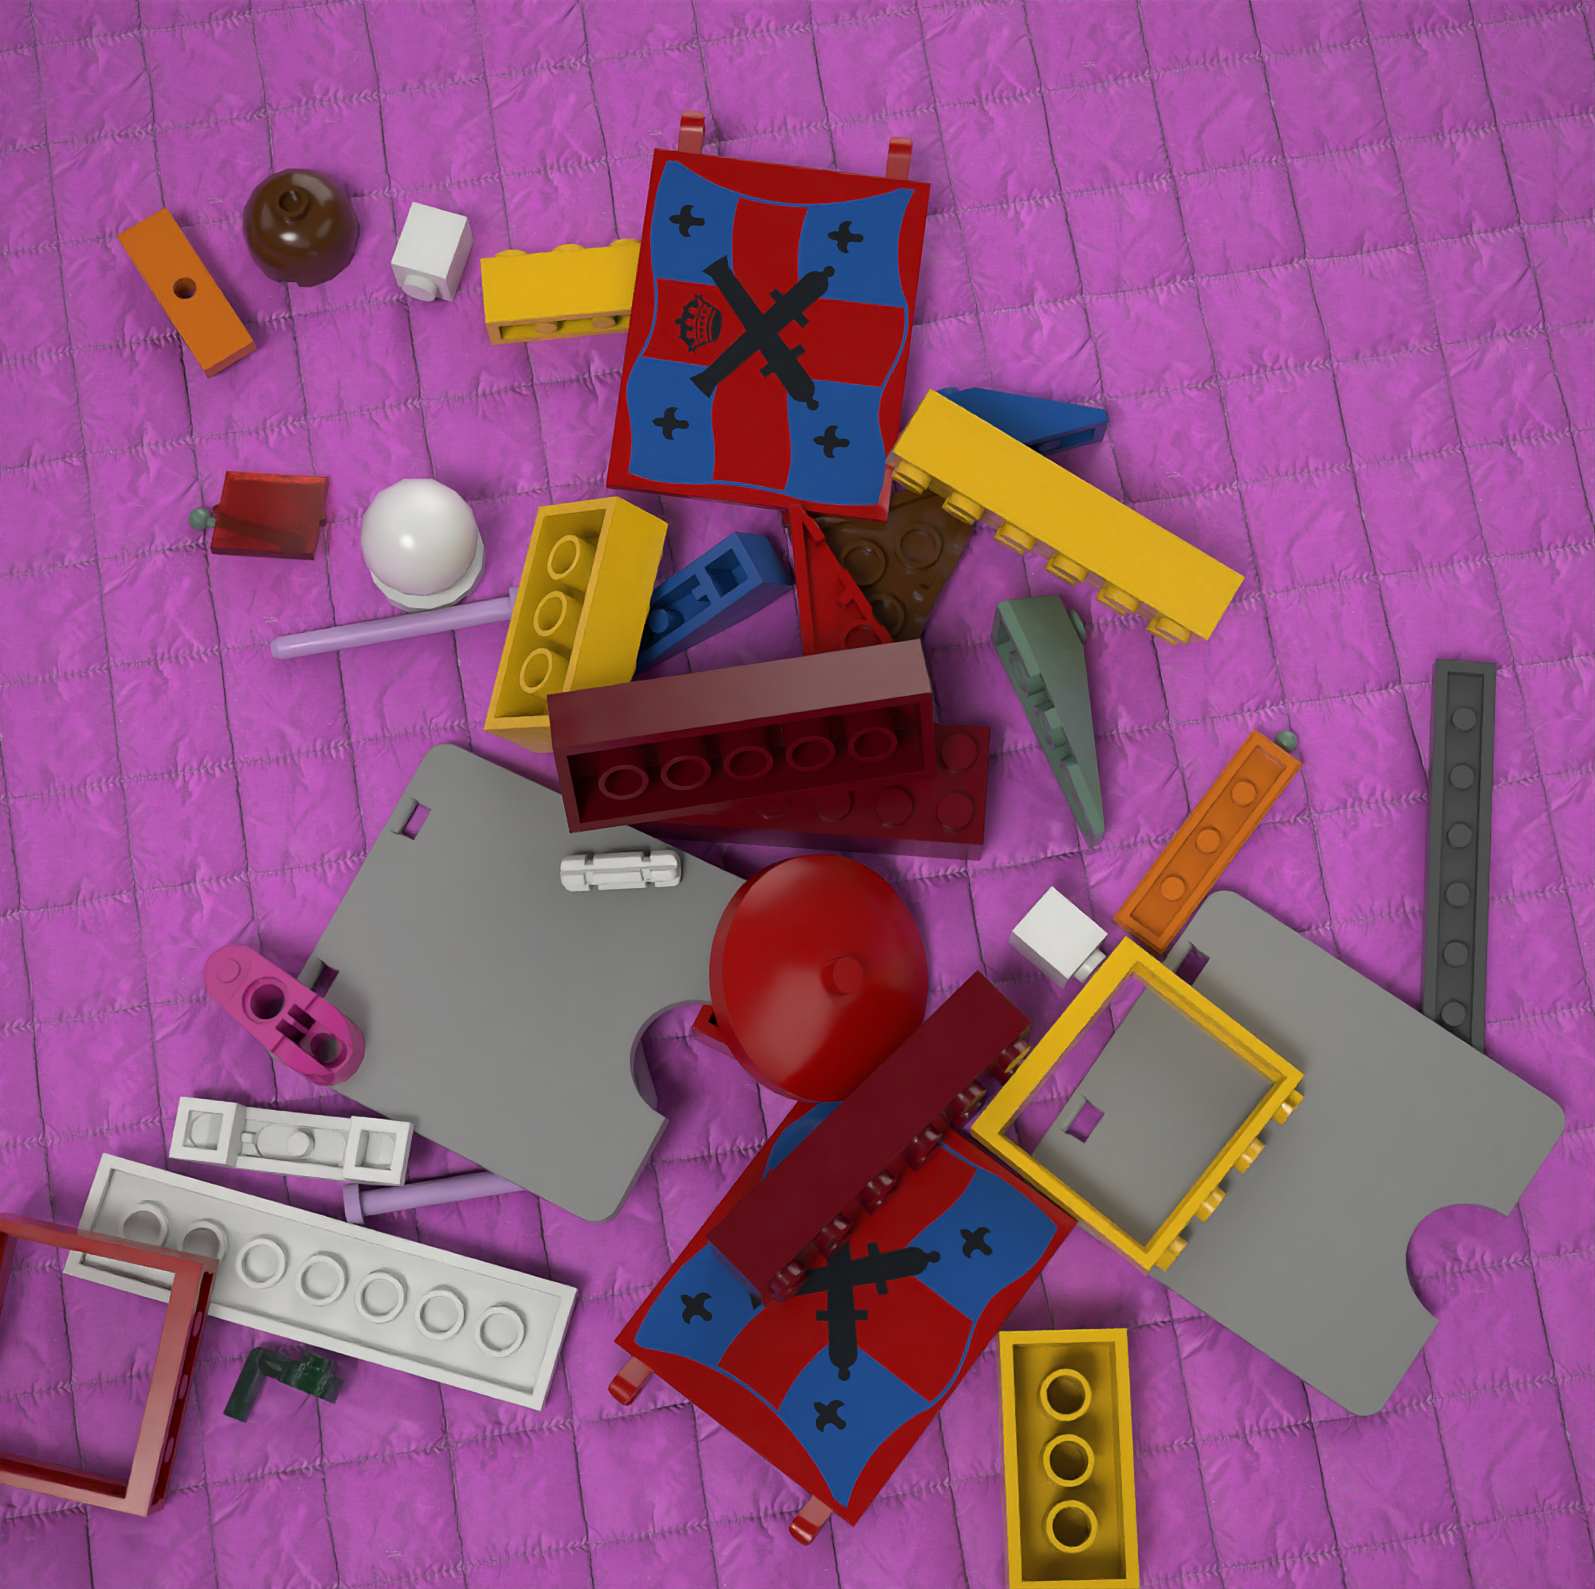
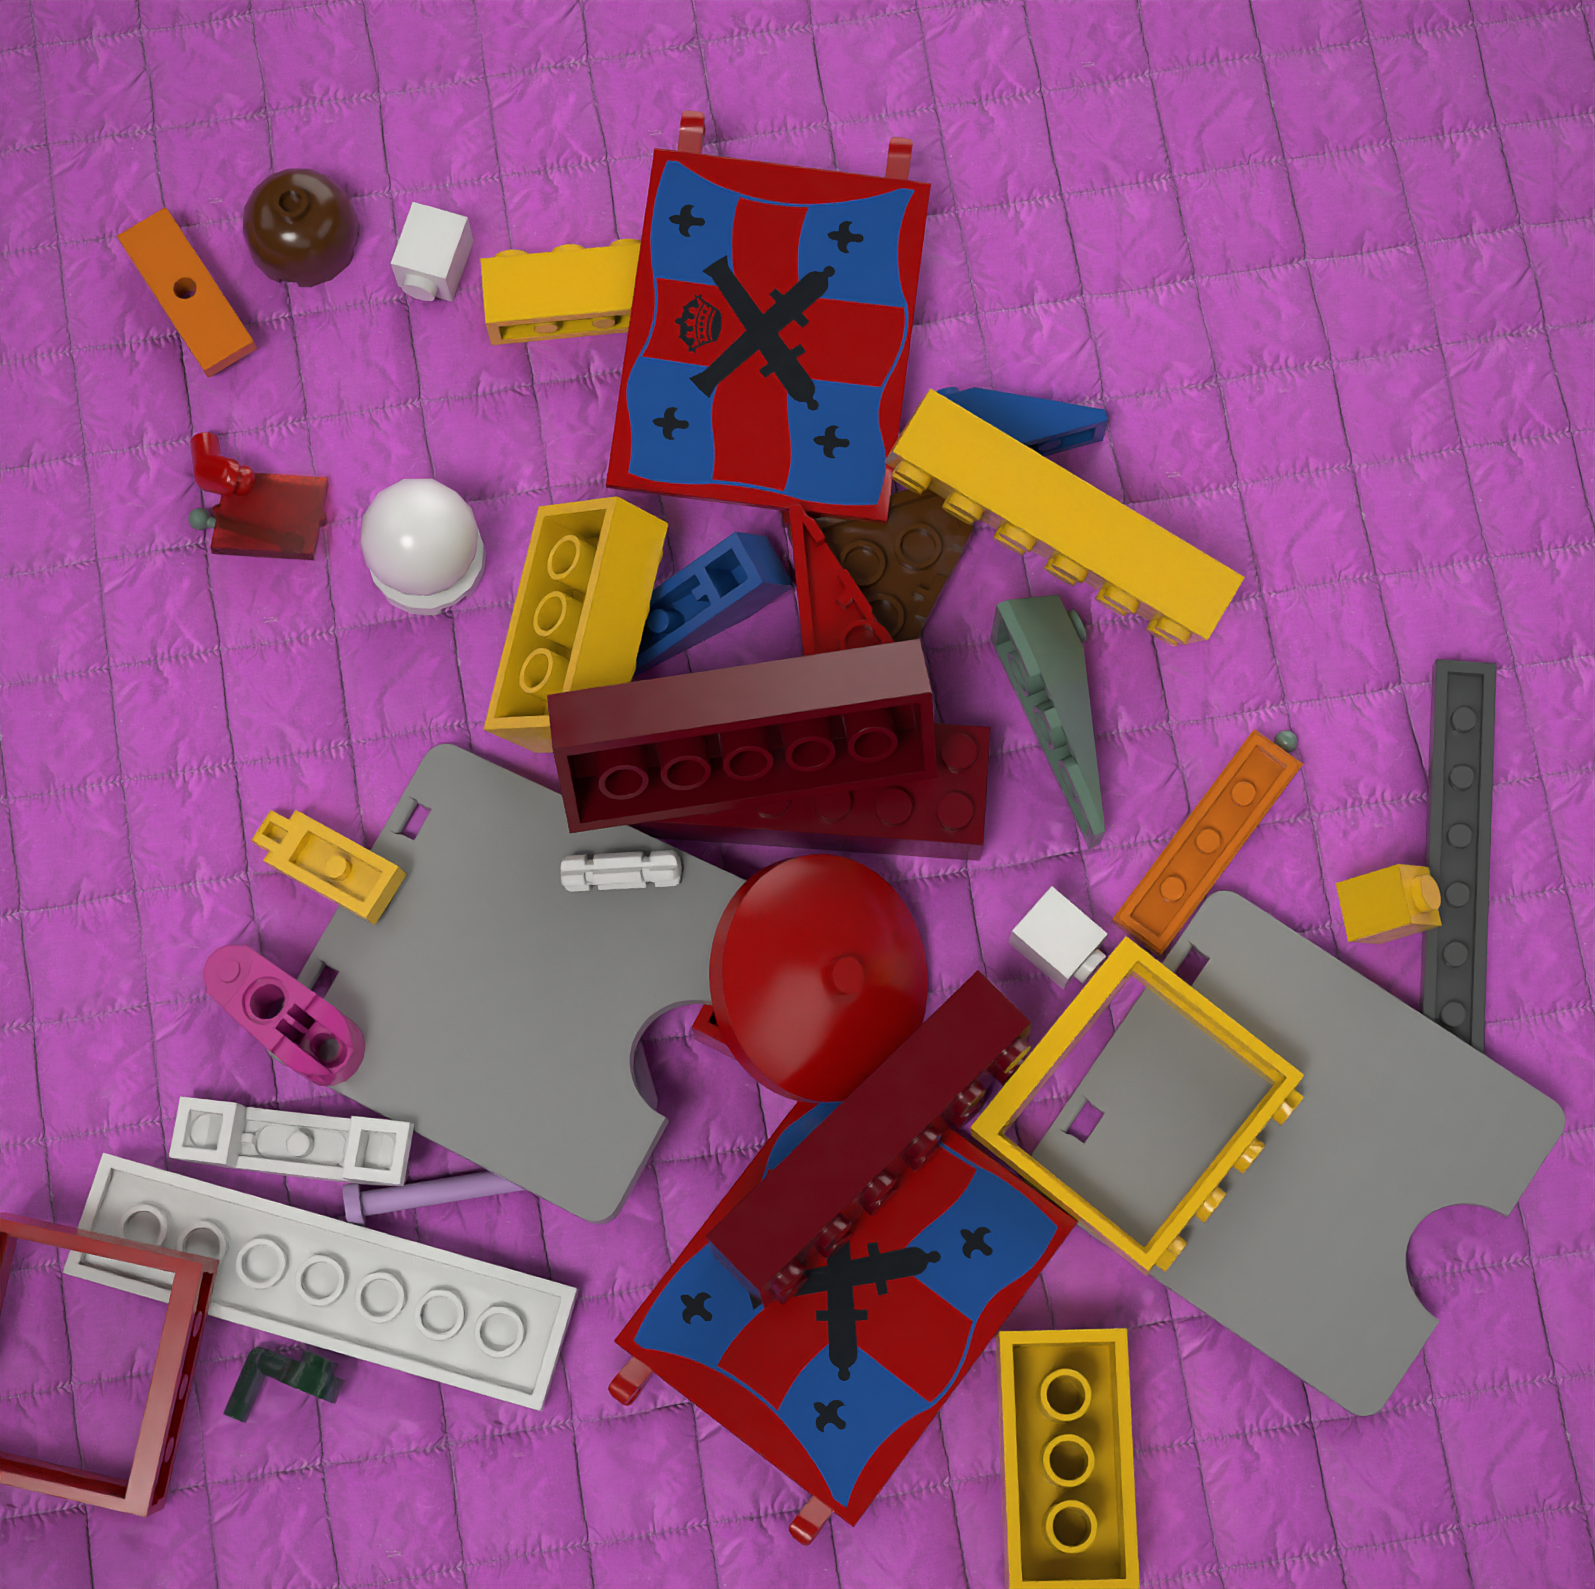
lavender bar [270,586,519,660] -> none
none -> red arm [190,432,255,497]
none -> yellow hinge [251,810,407,925]
none -> yellow brick [1335,864,1442,944]

